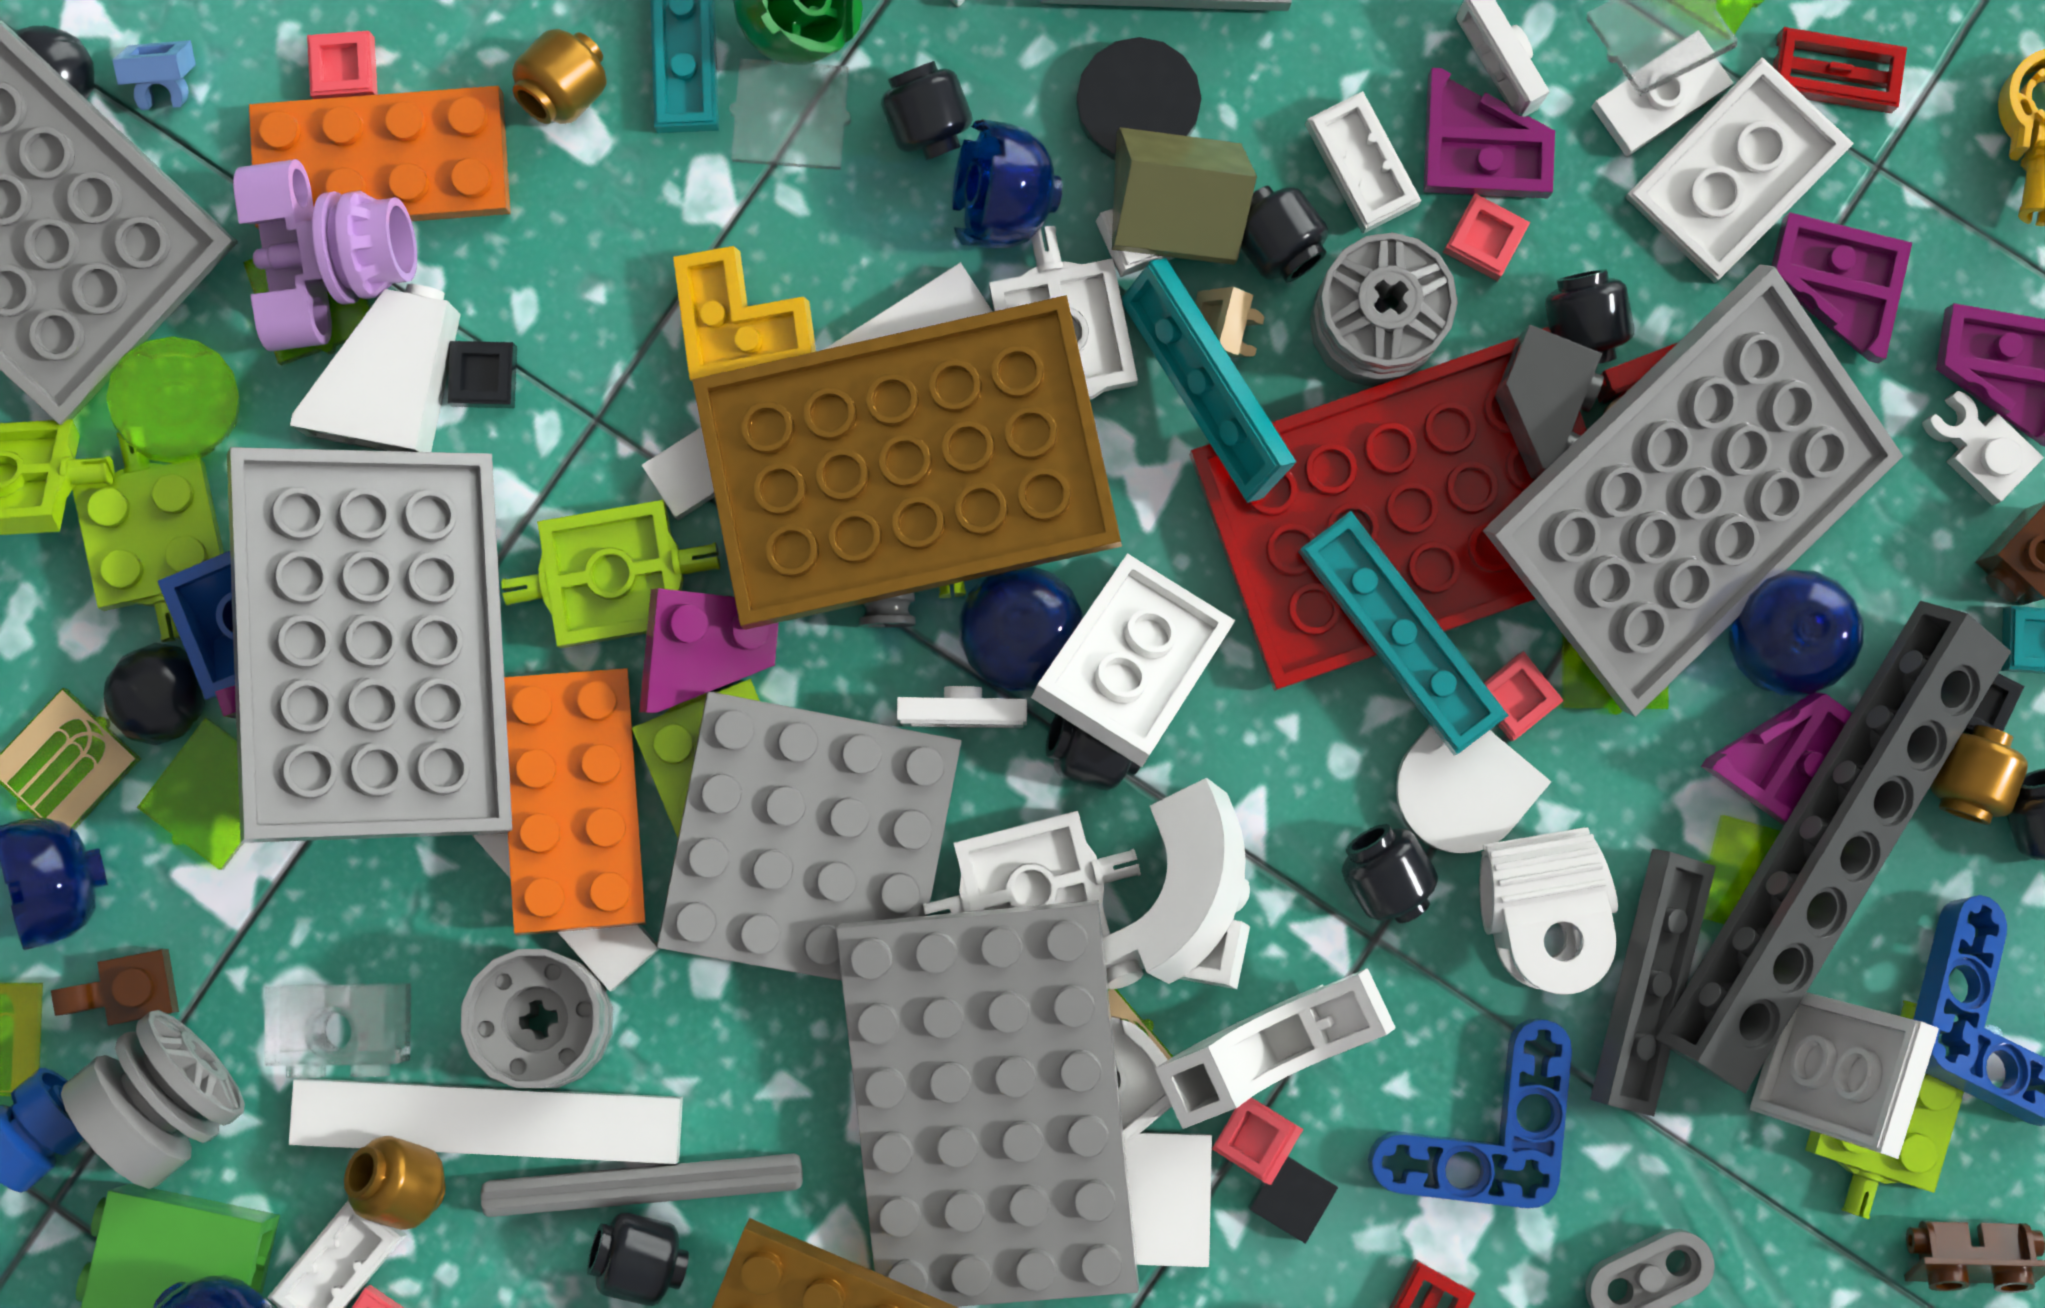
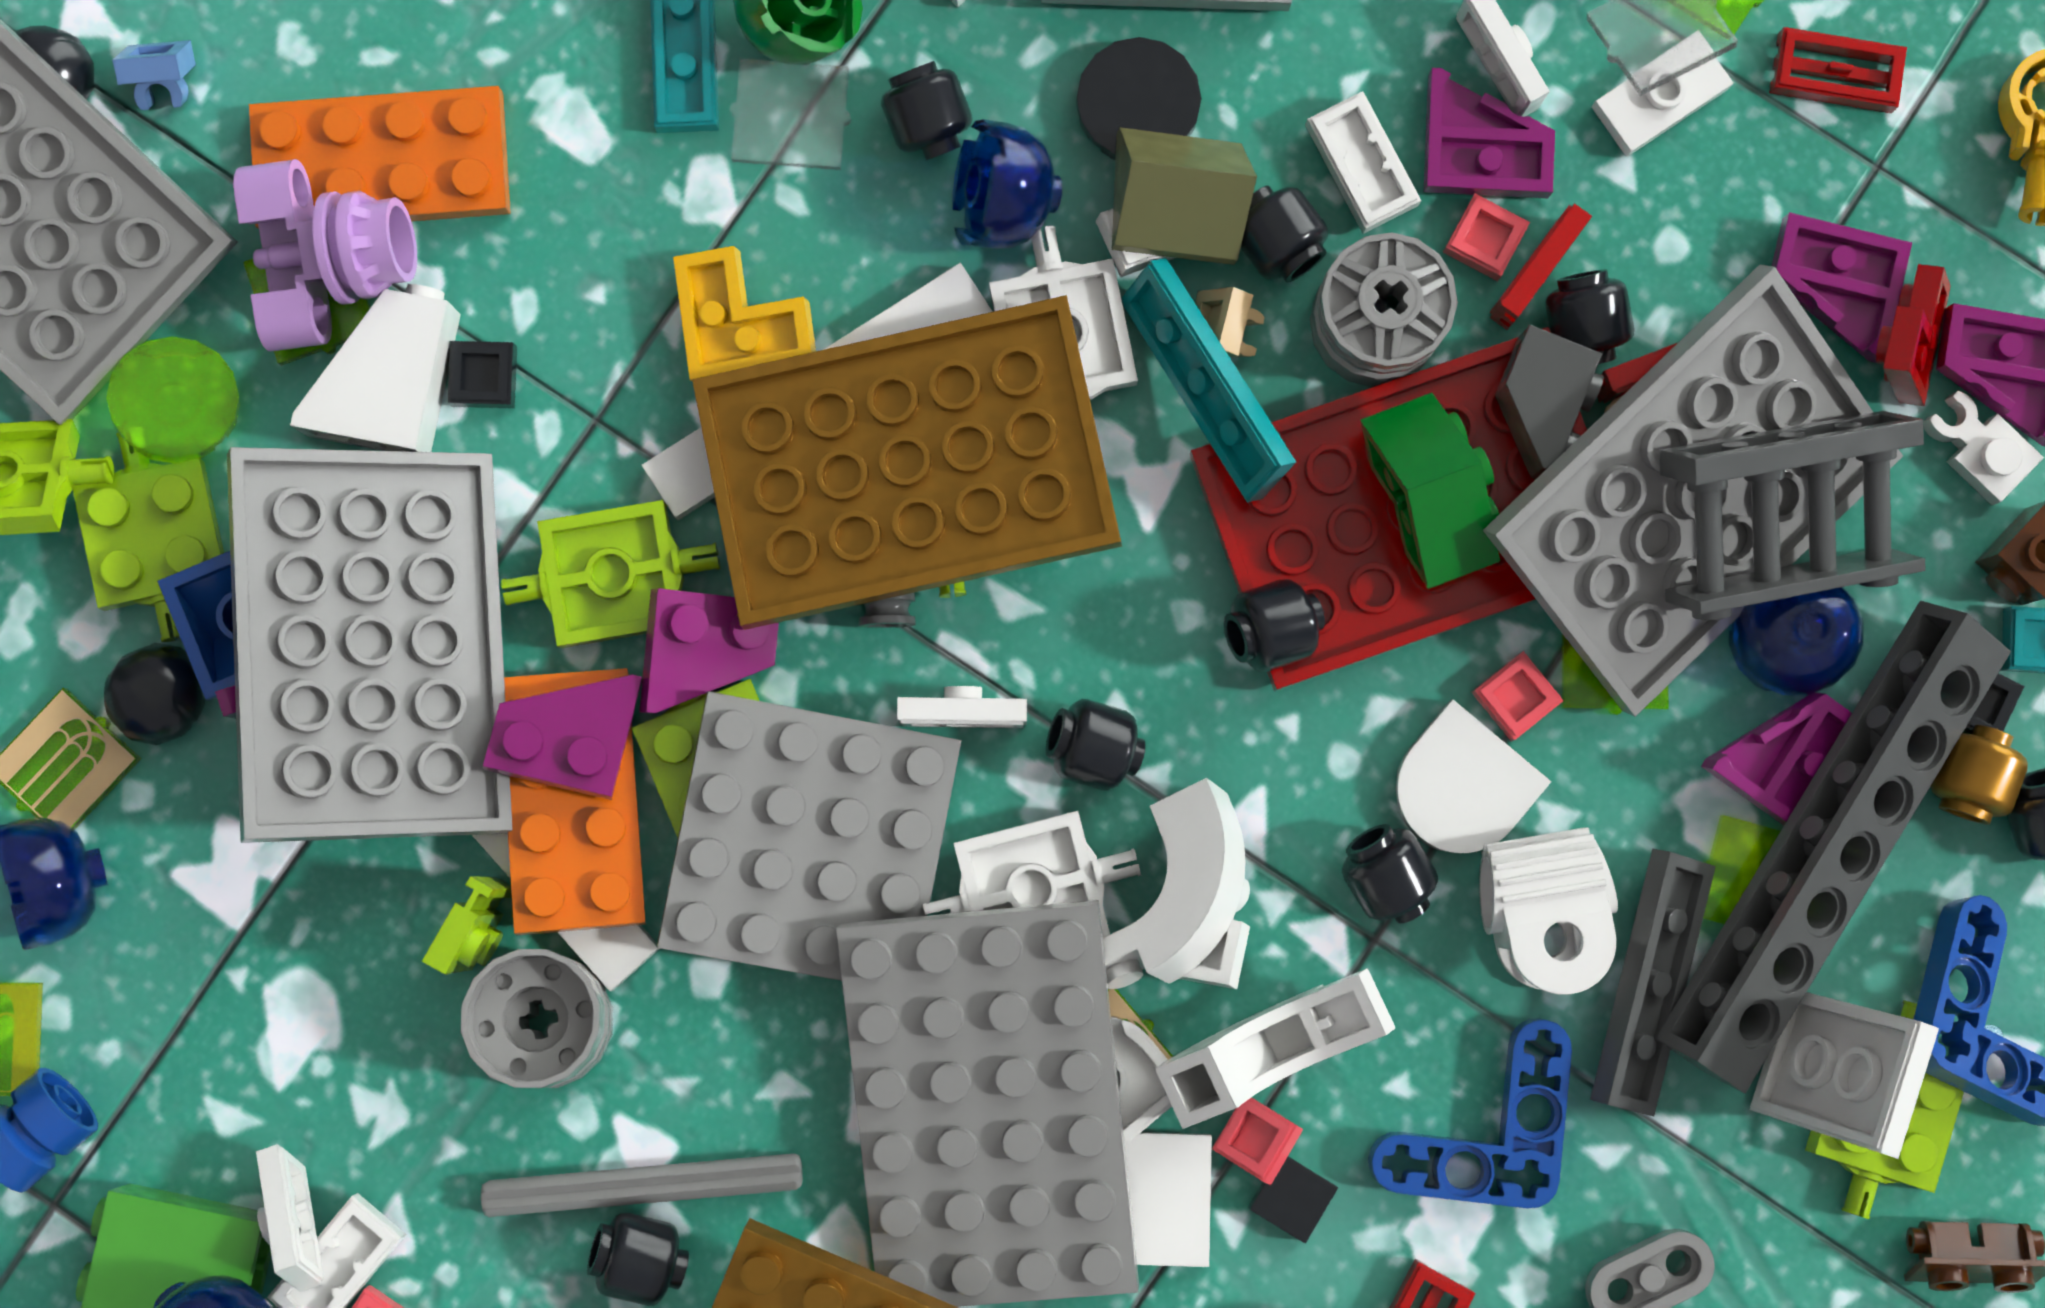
reddish brown plate [51,949,179,1026] -> none
light grey wheel [61,1010,245,1189] -> none
clear neon green piece [137,718,243,870] -> none
clear brick [264,983,411,1078] -> none
white tile [289,1078,683,1164] -> none
coral tile [307,31,378,99] -> none
pearl gold head [344,1136,446,1230] -> none
pearl gold head [512,29,607,124] -> none
clear blue cylinder [958,566,1083,691] -> none
white plate [1031,553,1235,767] -> none
teal tile [1298,511,1508,755] -> none
white tile [1625,57,1854,283] -> none
none -> white plate [256,1144,324,1292]
none -> lime plate [422,876,512,974]
none -> magenta wing [483,674,642,800]
none -> black head [1223,579,1325,671]
none -> green brick [1360,393,1500,589]
none -> red tile [1489,203,1592,330]
none -> dark grey fence [1659,411,1925,620]
none -> red plate [1876,264,1951,406]

